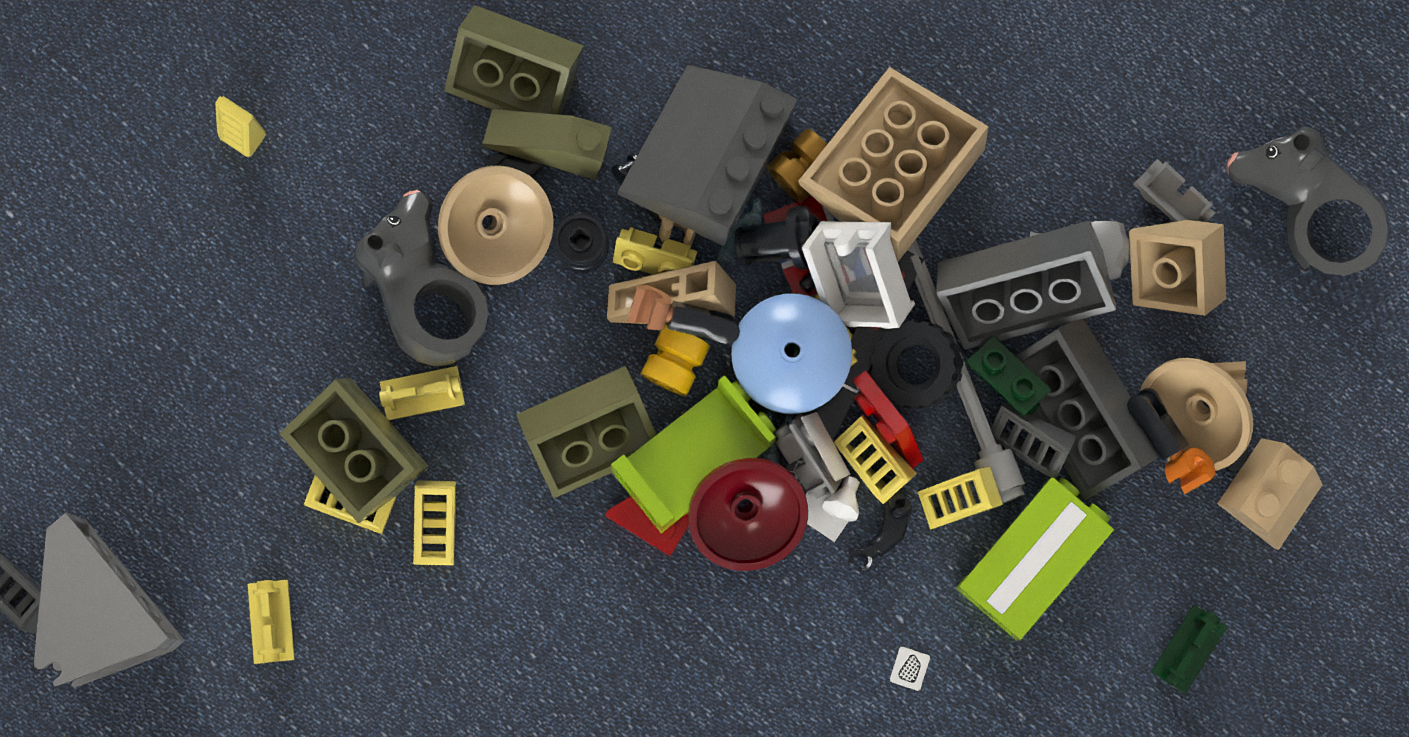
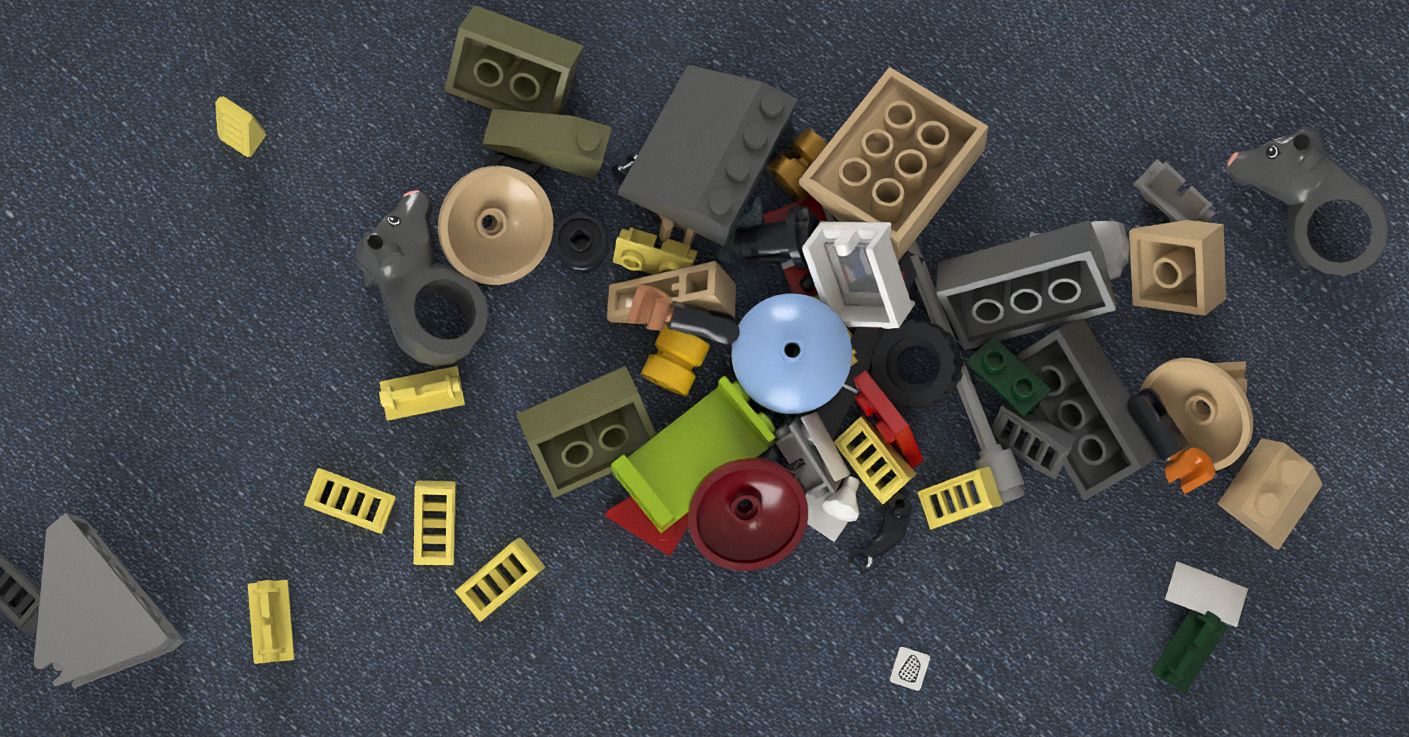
olive slope [279,378,428,523] -> none
lime panel [955,477,1114,641] -> none
none -> light yellow slope [455,537,545,622]
none -> white sticker [1165,561,1248,627]

